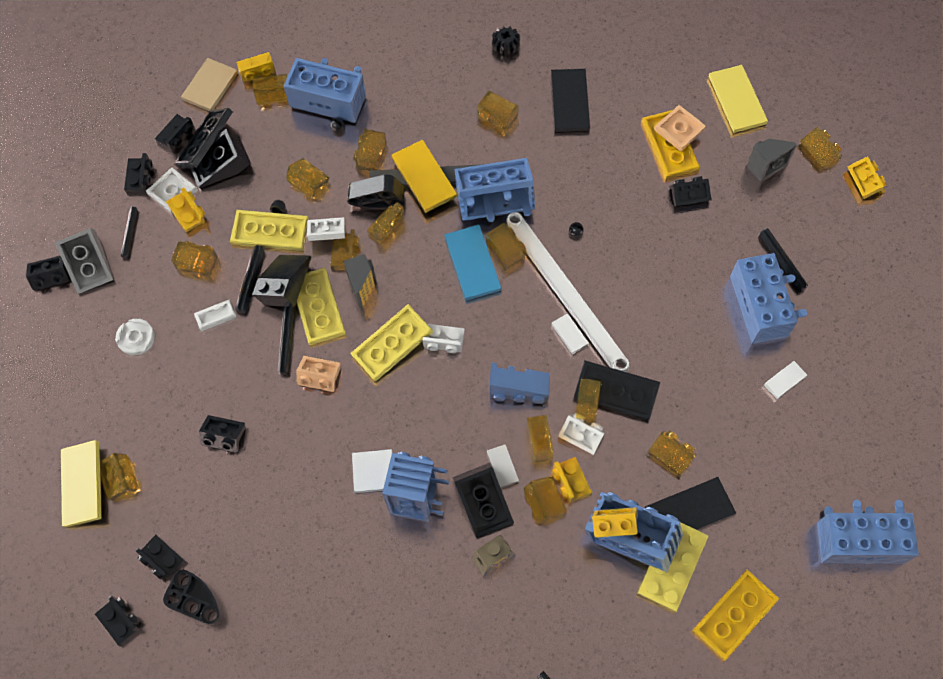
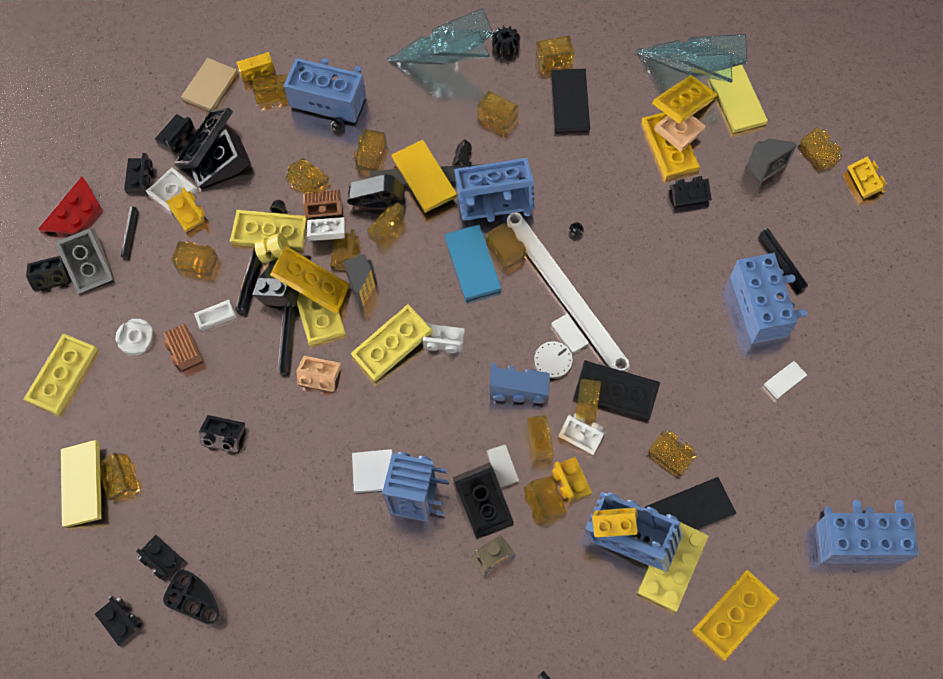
none -> light yellow tile [24,333,98,415]
none -> red wing [38,176,101,235]
none -> nougat brick [163,324,203,370]
none -> light yellow wheel [255,232,290,263]
none -> yellow tile [270,246,350,313]
none -> nougat brick [303,190,342,218]
none -> clear light blue windscreen [387,8,493,64]
none -> black piece [452,139,472,167]
none -> white tile [534,341,573,379]
none -> clear yellow brick [536,35,575,69]
none -> clear light blue windscreen [636,34,747,83]
none -> yellow tile [652,75,718,124]

